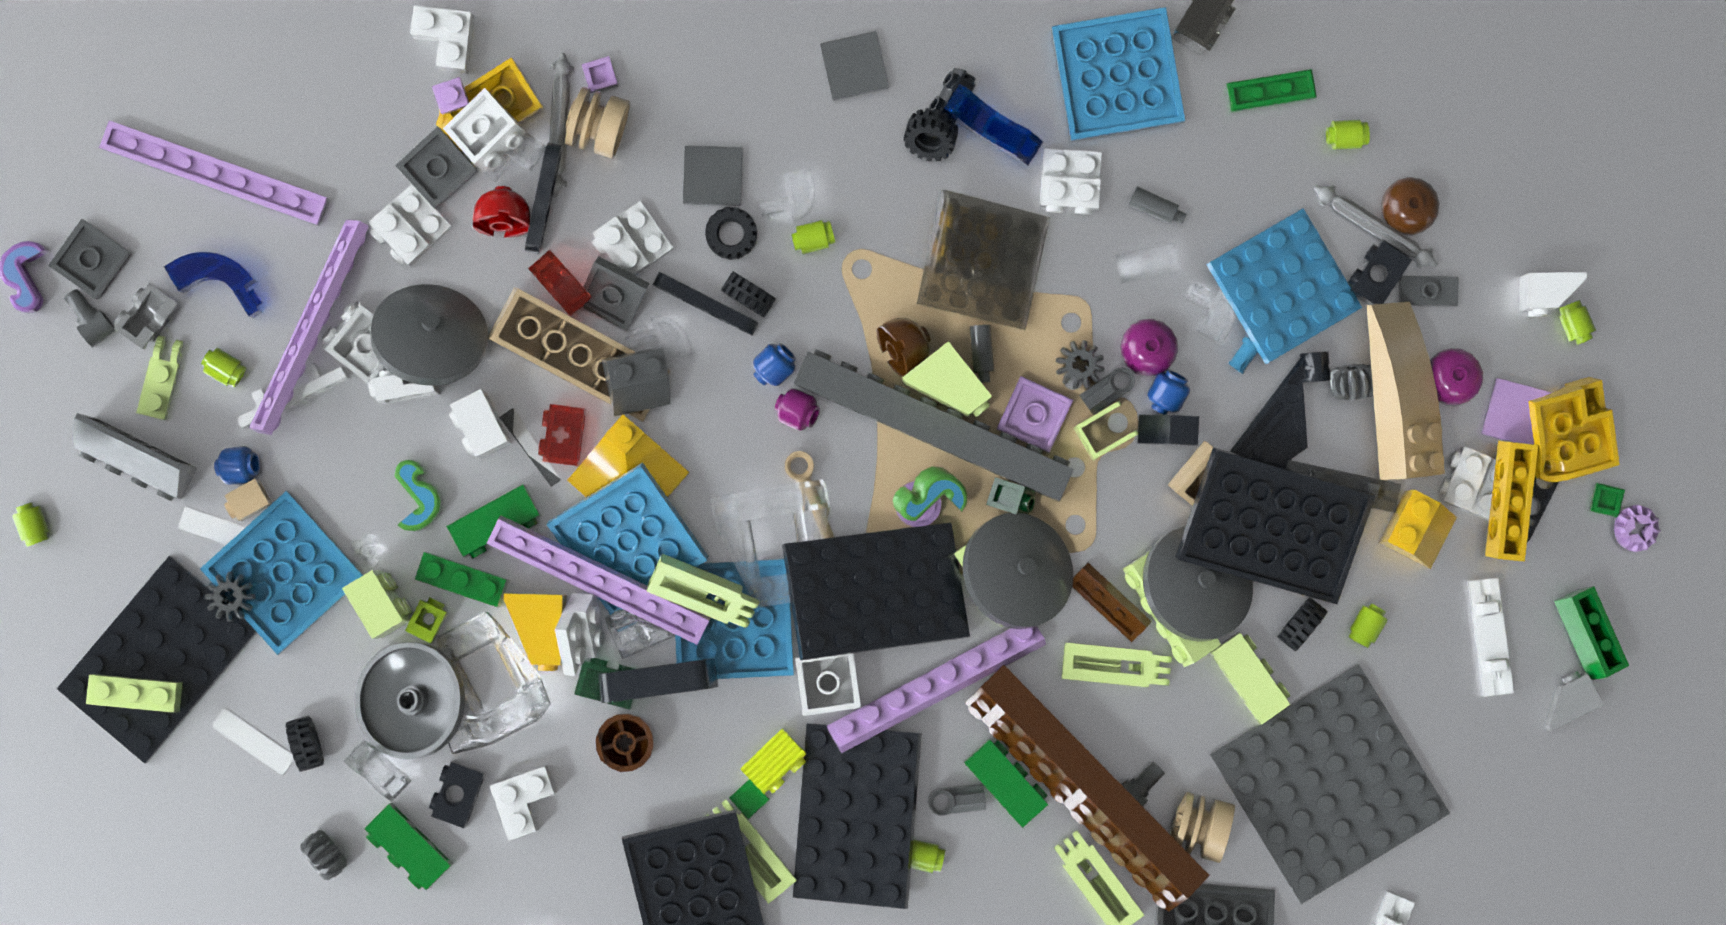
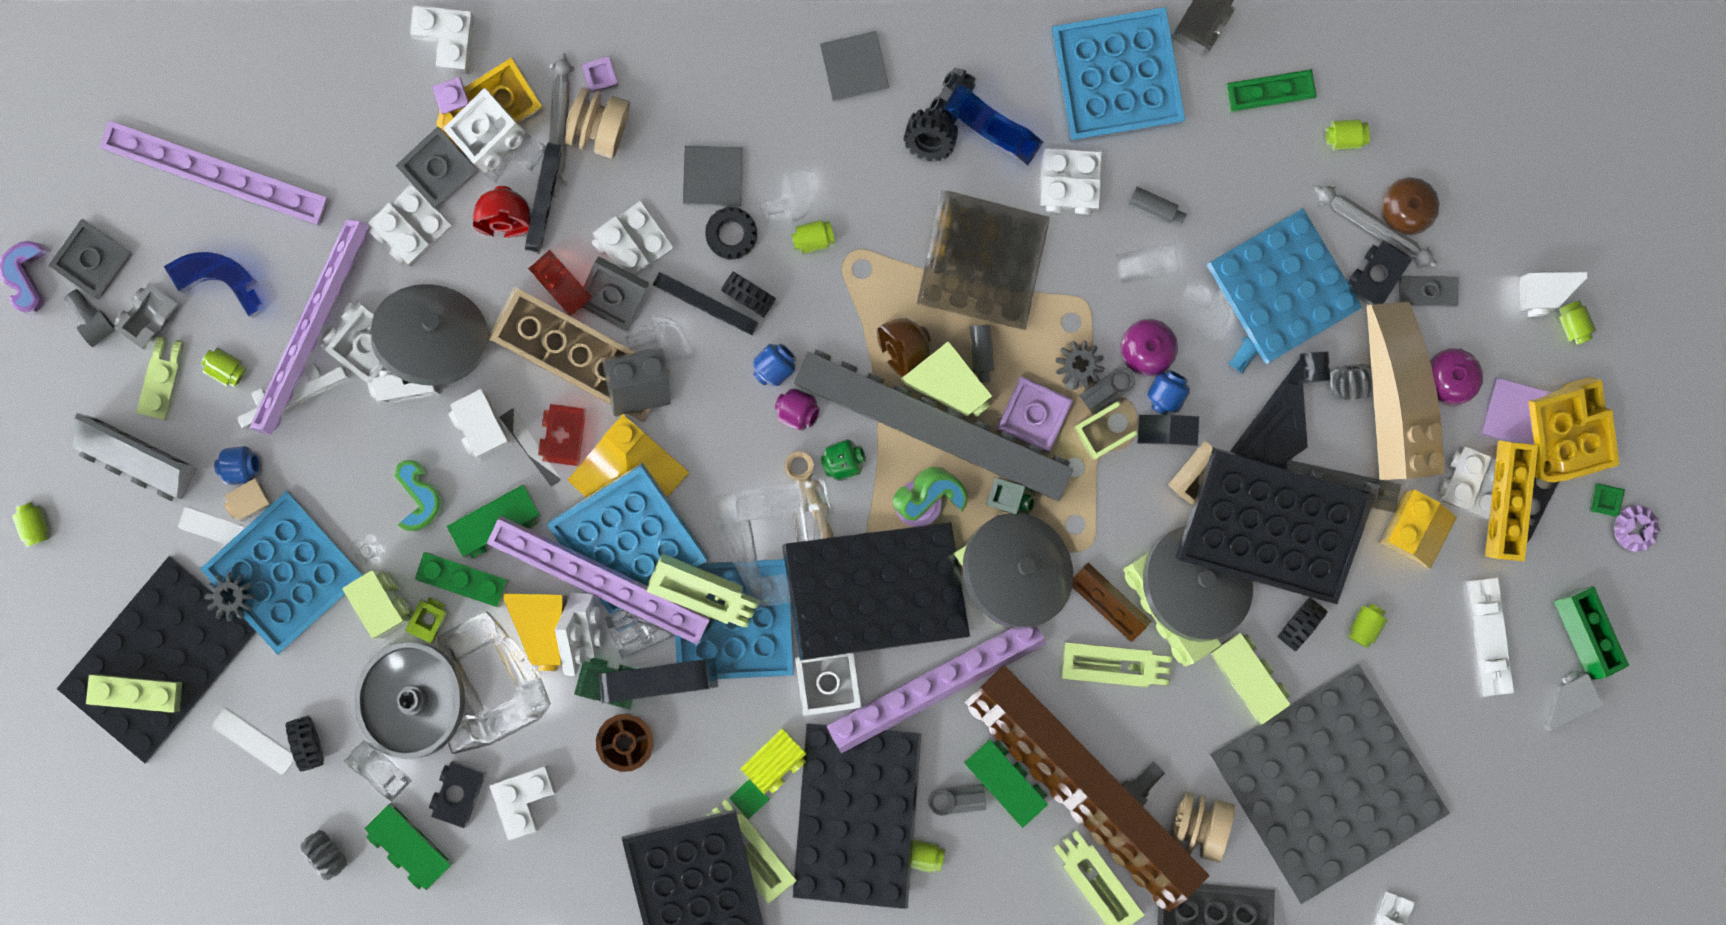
none -> green head [821,439,866,481]

